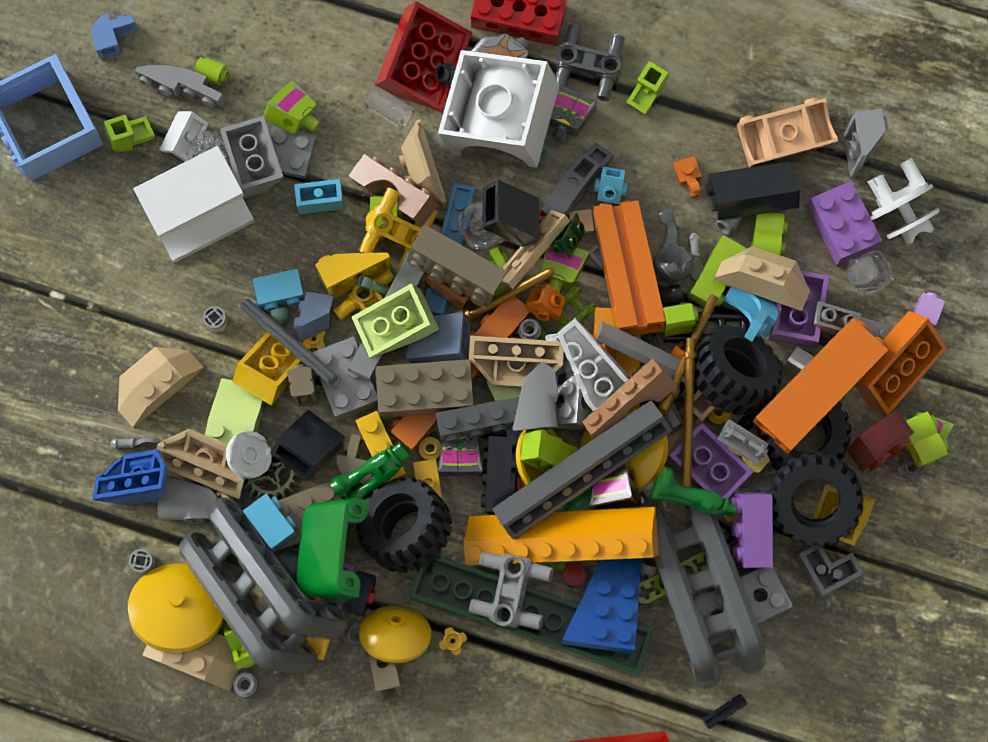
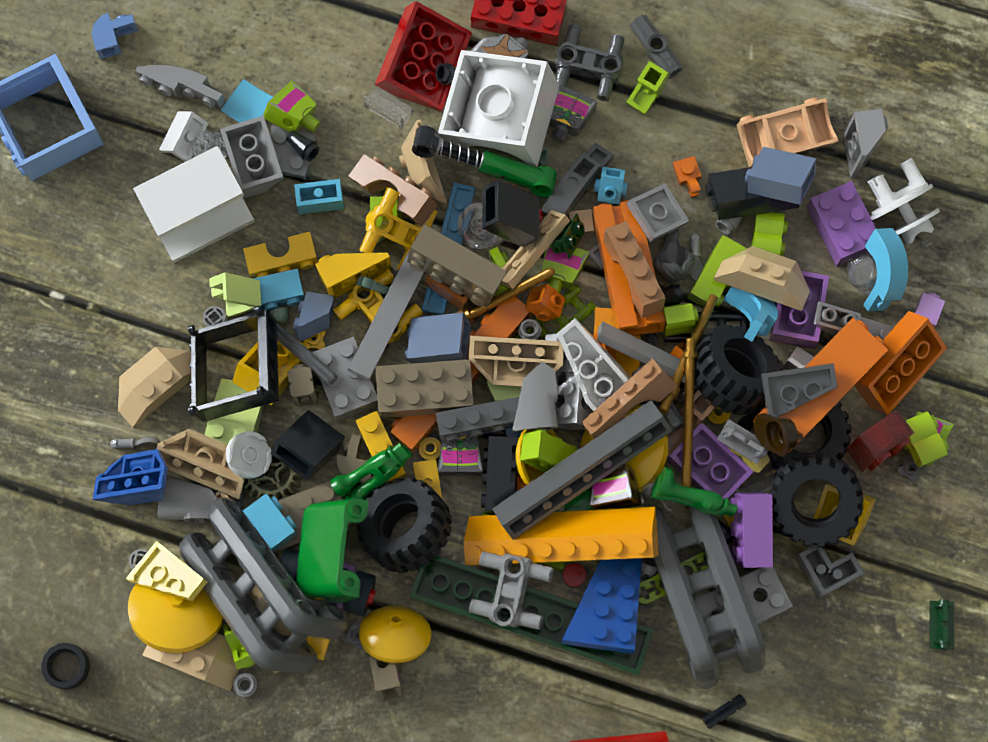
lime brick [104,115,155,152] -> none
lime brick [194,57,229,85] -> none
yellowish green slope [352,284,439,358] -> none
yellow plate [439,627,467,655] -> none
none -> black tyre [41,643,90,690]
none -> light yellow wing [126,541,207,601]
none -> black window [188,305,279,422]
none -> yellowish green panel [209,272,261,318]
none -> medium azure sticker [221,79,273,123]
none -> yellow arch [243,232,318,279]
none -> black cone [286,130,320,161]
none -> piece [412,126,557,197]
none -> medium nougat arch [603,221,665,318]
none -> light grey tile [626,183,689,242]
none -> dark grey piece [630,15,683,79]
none -> sand blue brick [745,147,816,205]
none -> dark brown piece [754,413,803,457]
none -> dark grey wing [761,363,837,418]
none -> medium azure arch [864,228,908,311]
none -> dark green hinge [929,599,954,650]

